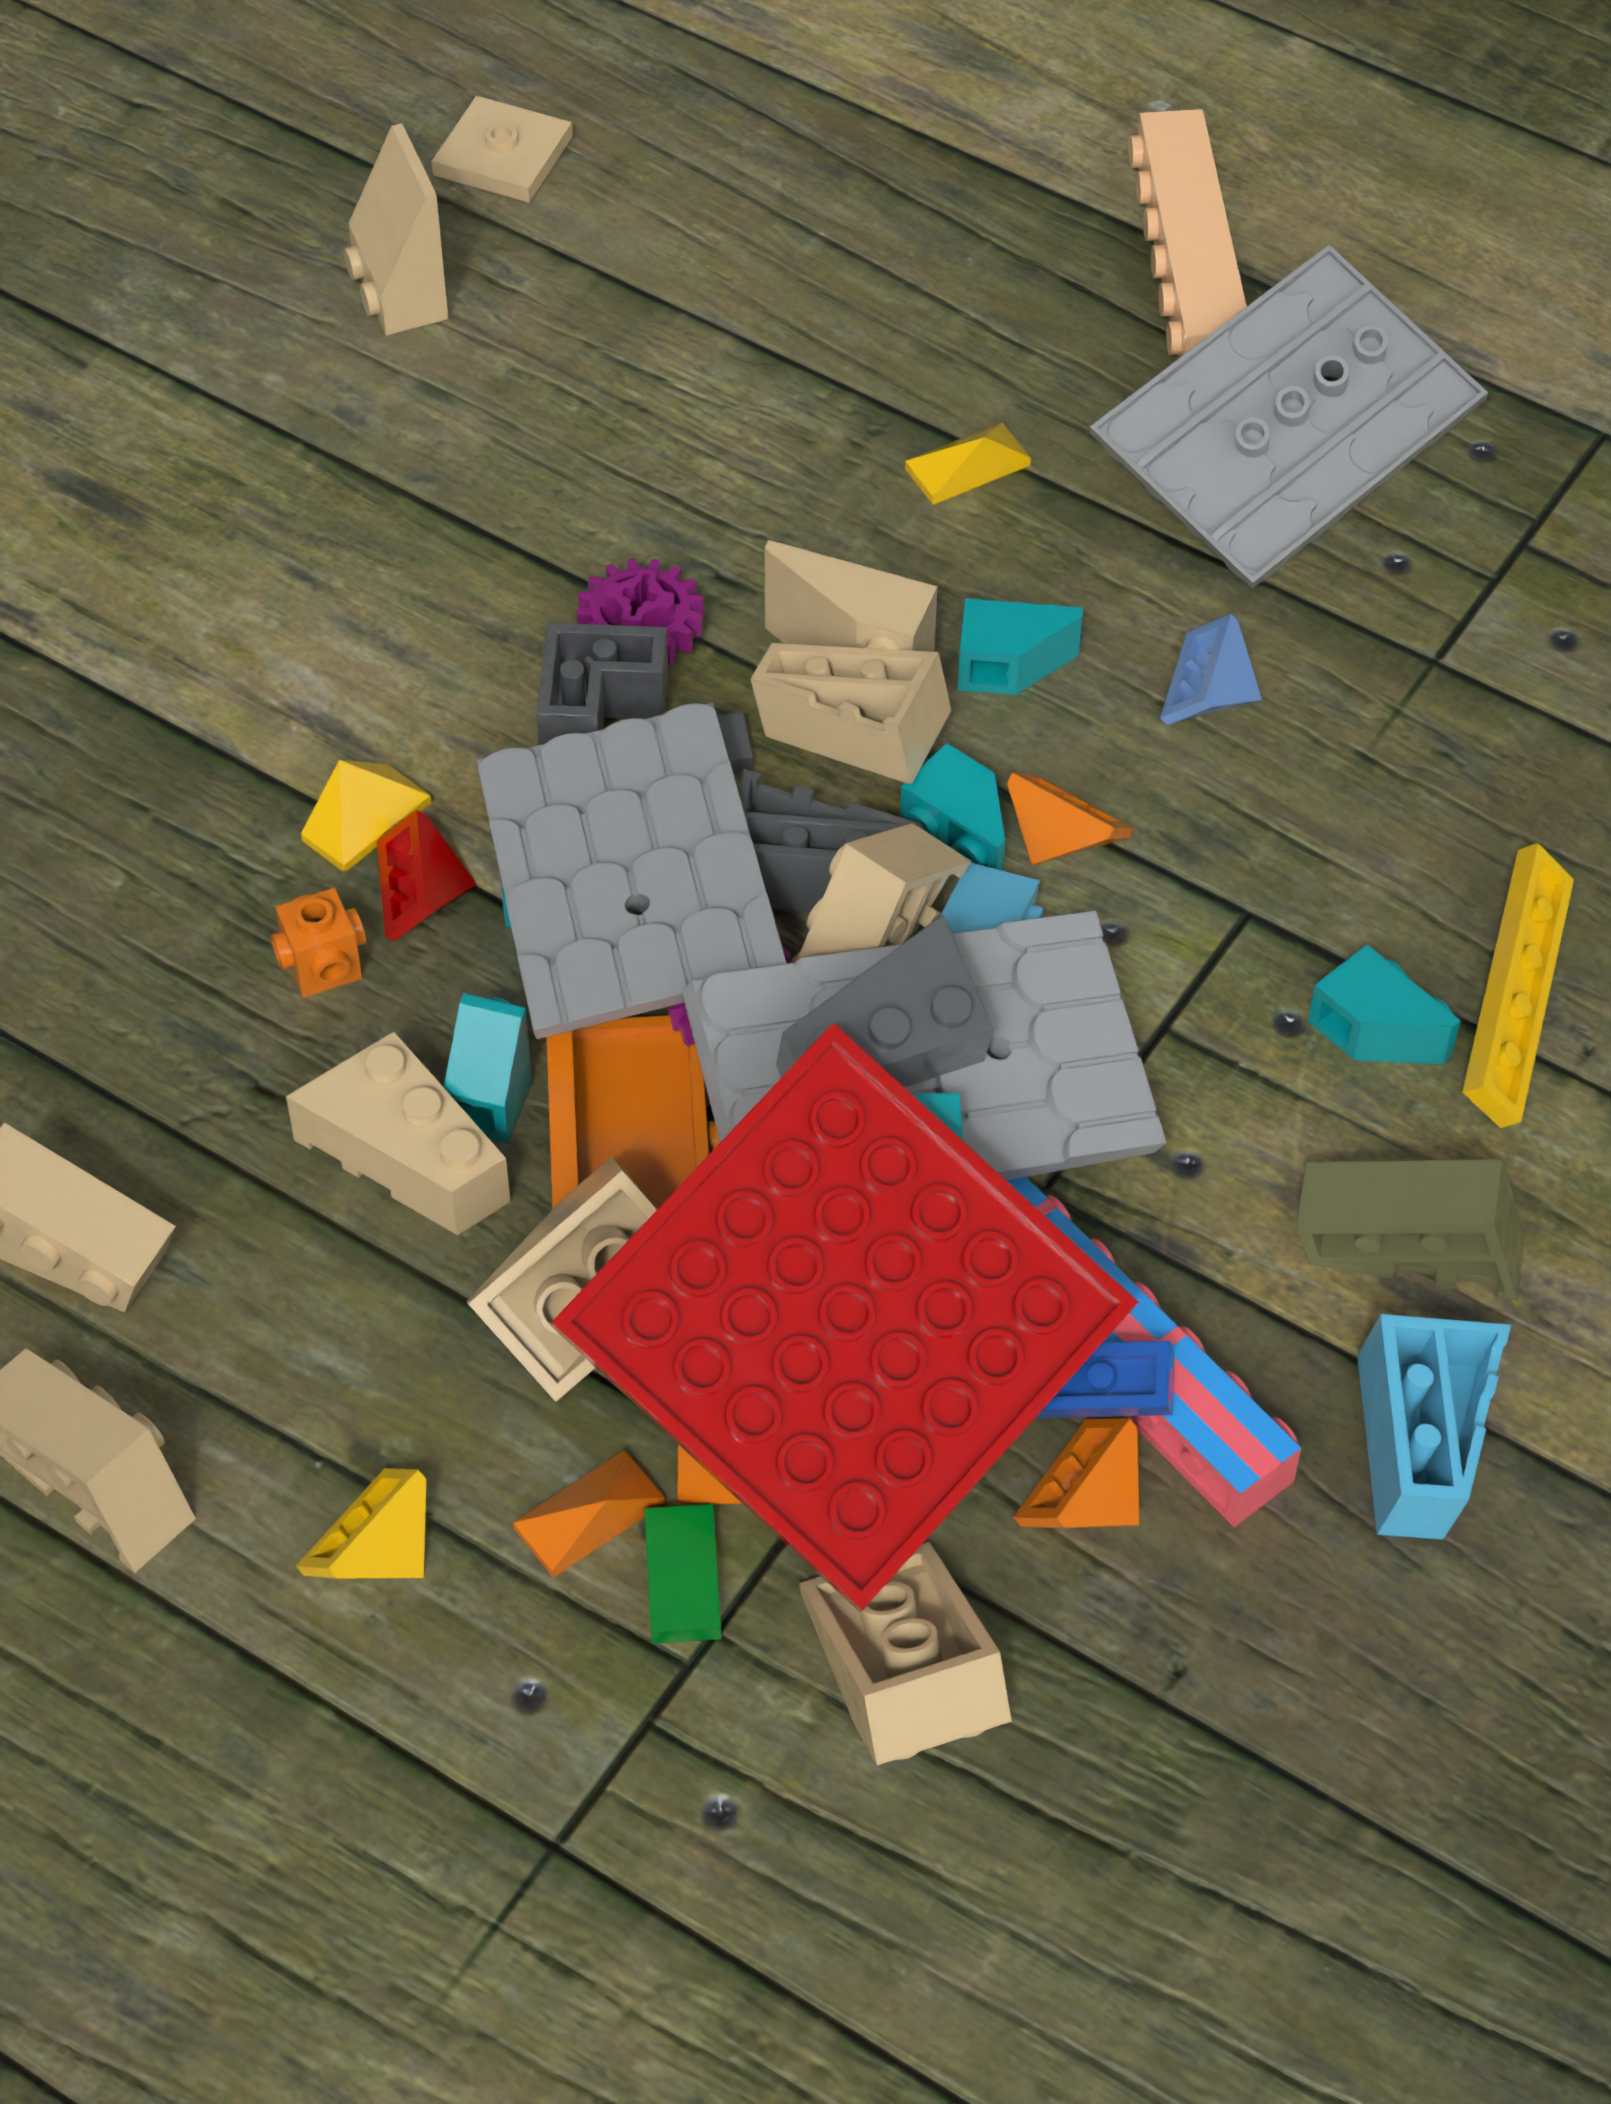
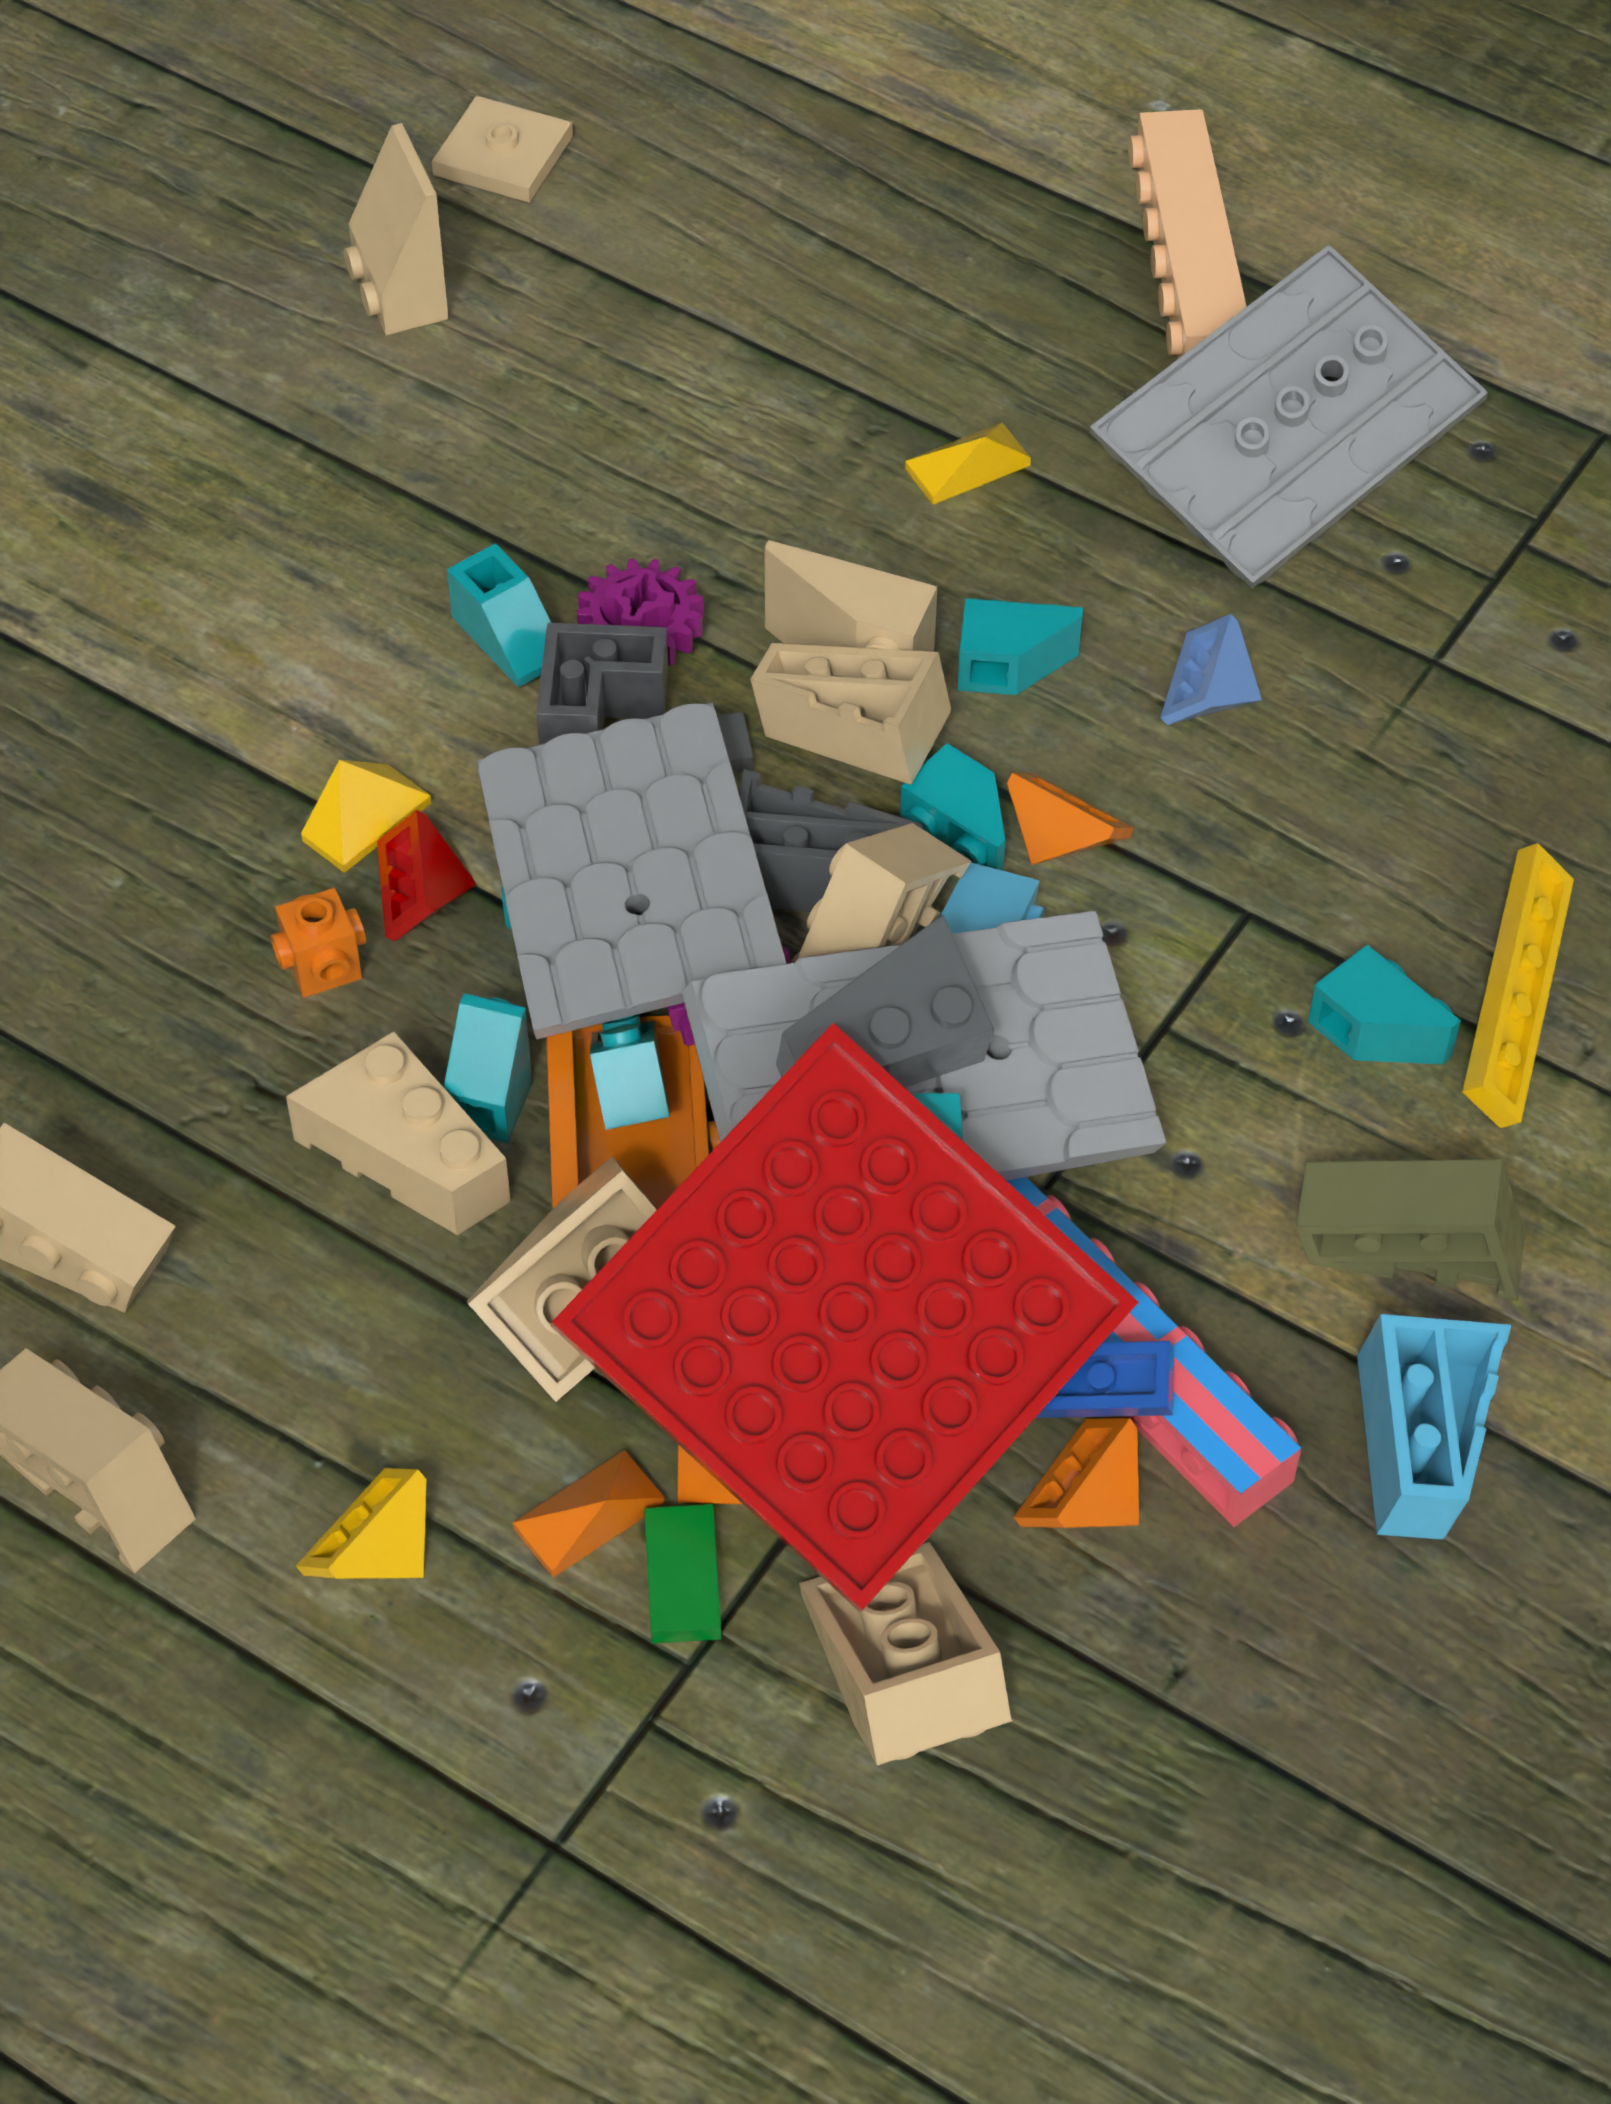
none -> teal slope [447,543,551,688]
none -> slope [590,1014,670,1130]

